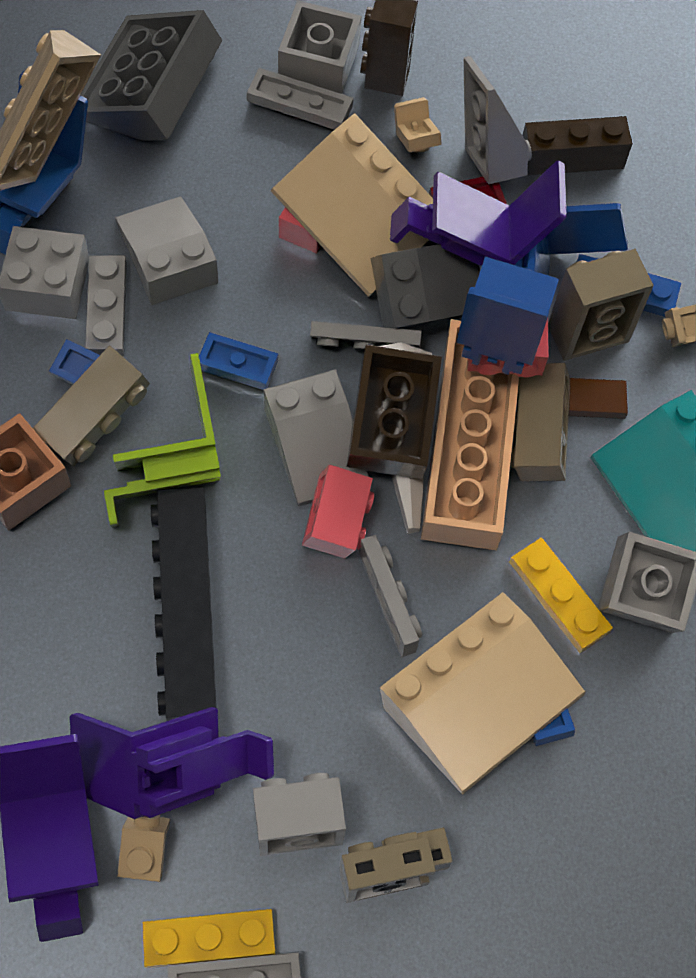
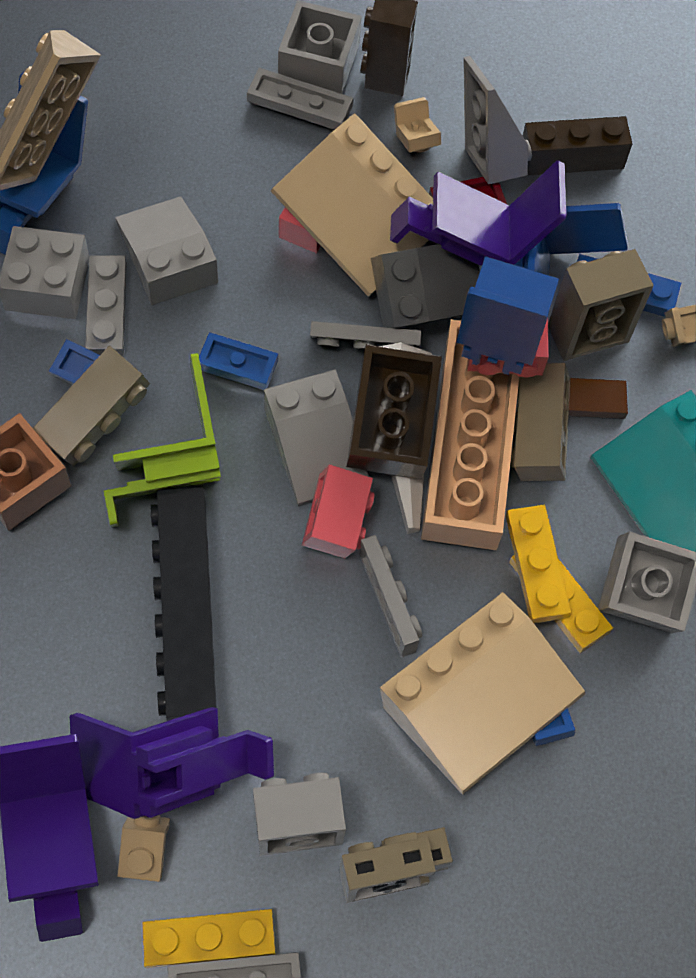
dark grey slope [80,10,223,140] -> none
none -> yellow plate [505,504,571,623]

